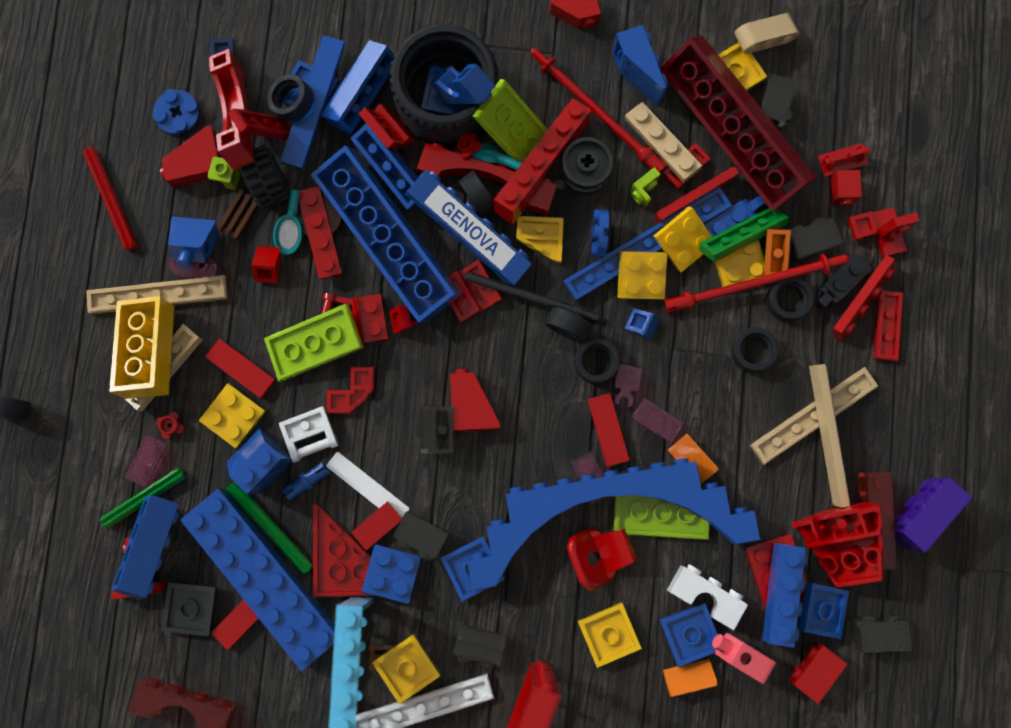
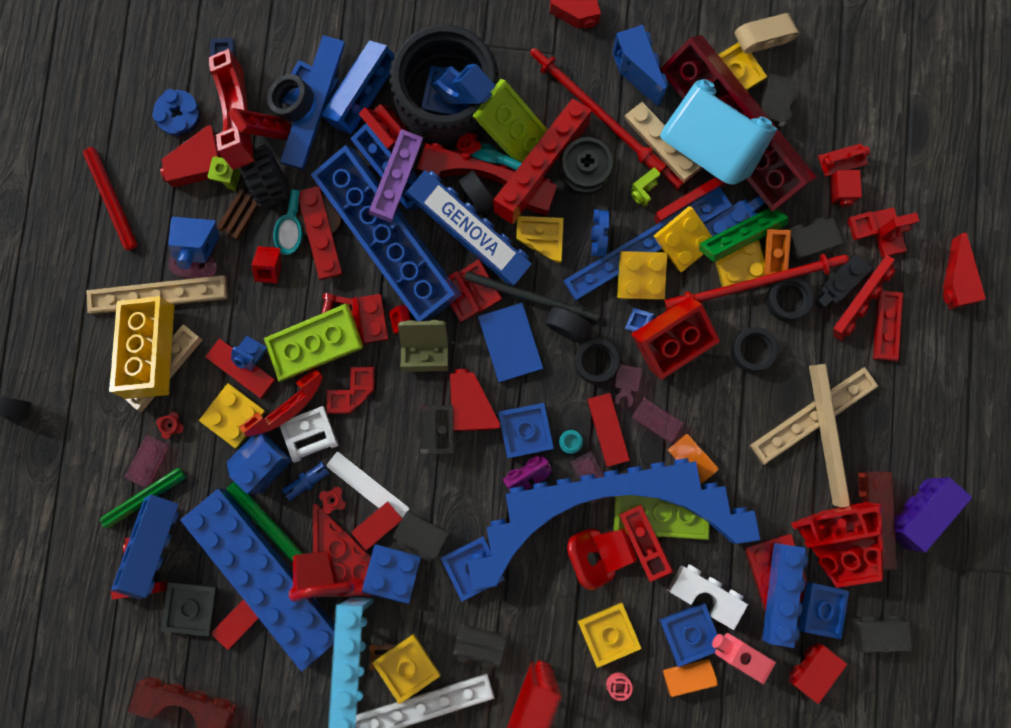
none -> blue bracket [231,336,267,372]
none -> red slope [239,369,323,437]
none -> red piece [288,552,355,602]
none -> red plate [319,487,346,514]
none -> medium lavender plate [369,129,423,222]
none -> olive bracket [398,320,448,372]
none -> blue tile [478,303,543,383]
none -> blue plate [498,403,554,459]
none -> magenta hinge [503,455,553,491]
none -> teal plate [559,430,583,454]
none -> coral wheel [606,672,633,701]
none -> red slope [620,505,675,582]
none -> red brick [631,296,720,380]
none -> medium azure windscreen [660,79,777,185]
none -> red slope [943,232,986,310]

